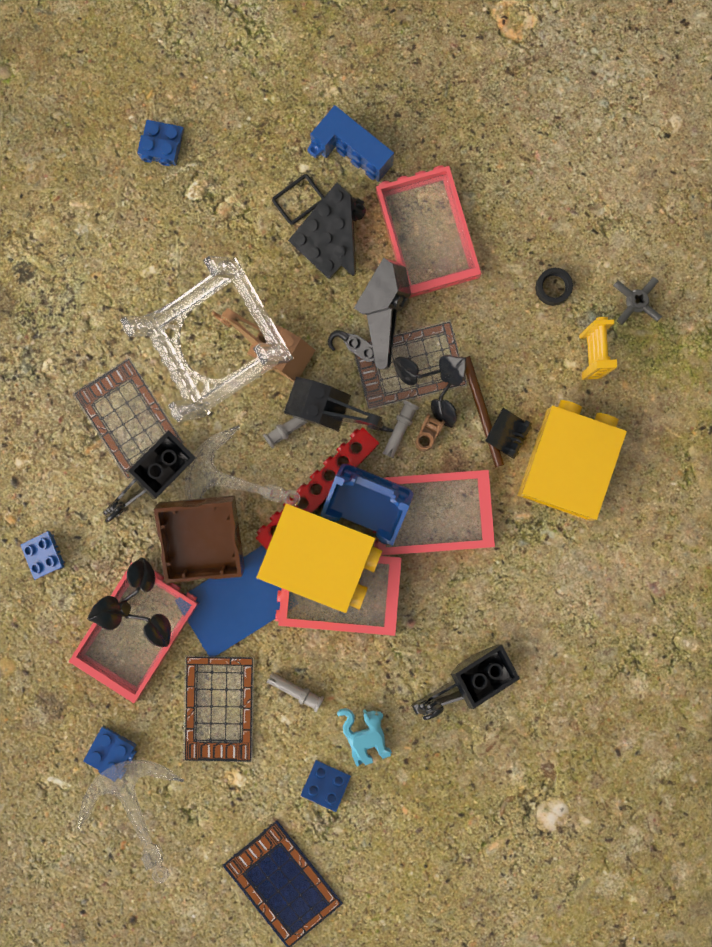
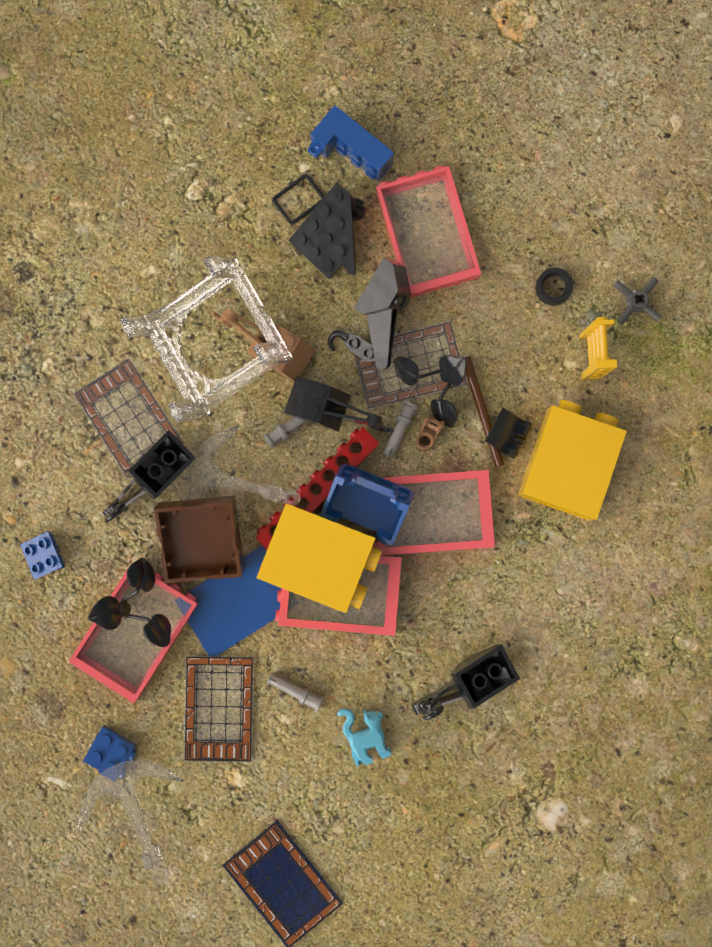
blue plate [137,120,184,166] -> none
blue hinge [300,760,351,812] -> none

